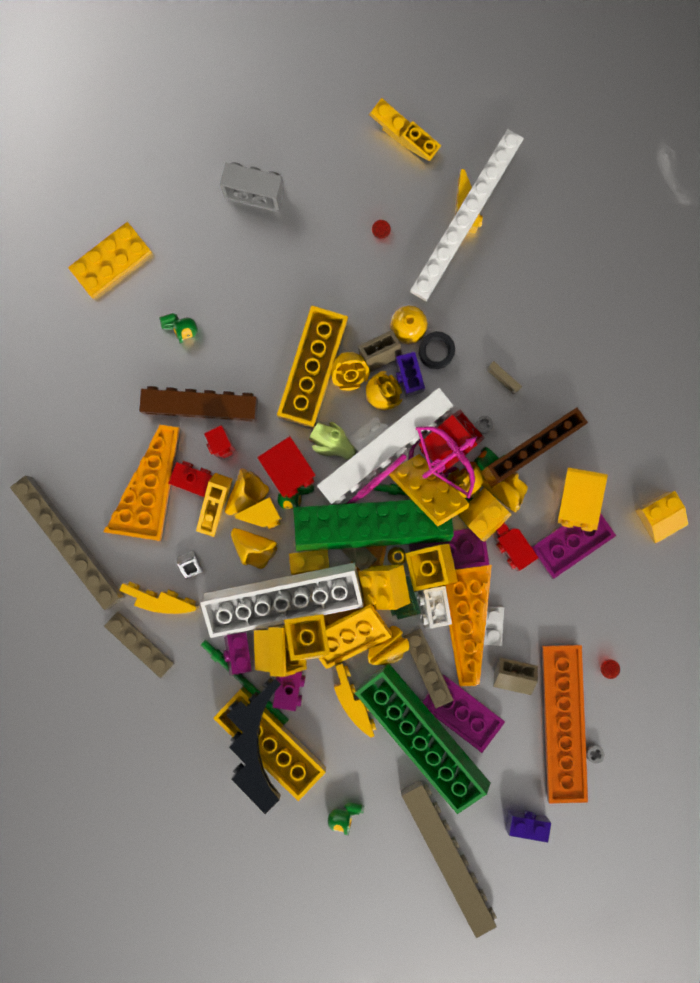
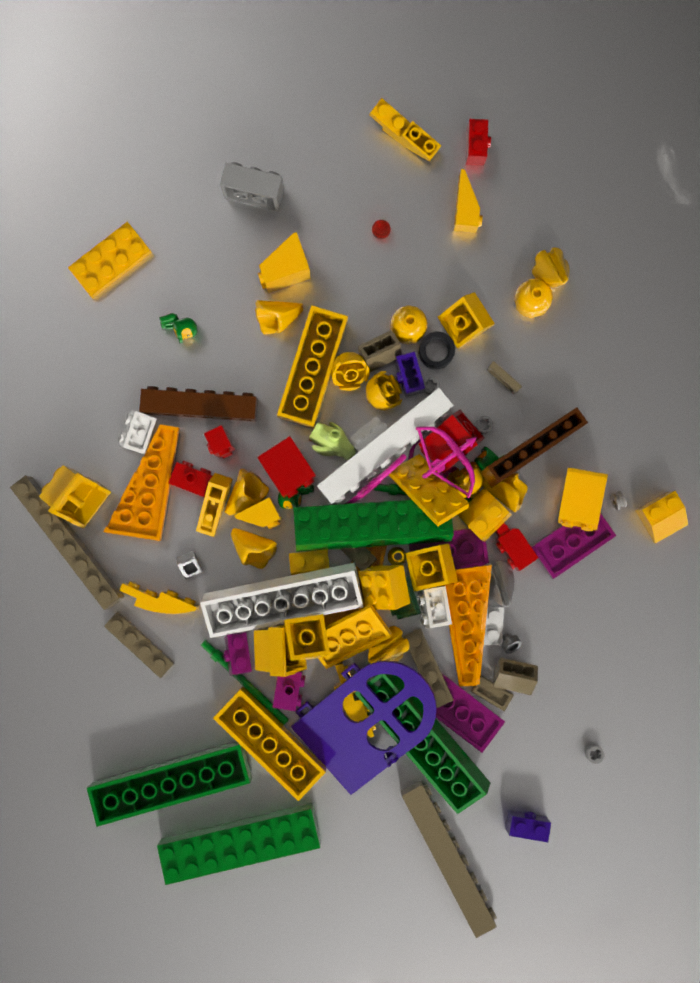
black arch [227,676,282,814] -> none
green piece [327,802,364,836] -> none
white plate [410,129,524,302] -> none
orange plate [542,644,588,804] -> none
clear red plate [600,659,620,679] -> none
none -> yellow piece [39,465,111,529]
none -> green brick [87,742,252,827]
none -> white bracket [118,410,157,454]
none -> green brick [157,803,321,885]
none -> yellow hat [255,300,303,334]
none -> yellow slope [258,232,311,294]
none -> dark purple door [291,661,437,795]
none -> light grey bush [424,377,440,395]
none -> yellow slope [438,292,495,349]
none -> red brick [465,119,491,166]
none -> dark tan tile [471,675,514,712]
none -> light grey hat [484,561,515,607]
none -> dark grey tile [501,633,522,654]
none -> yellow cylinder [514,279,553,318]
none -> yellow hat [532,247,570,288]
none -> light grey bush [610,491,627,510]

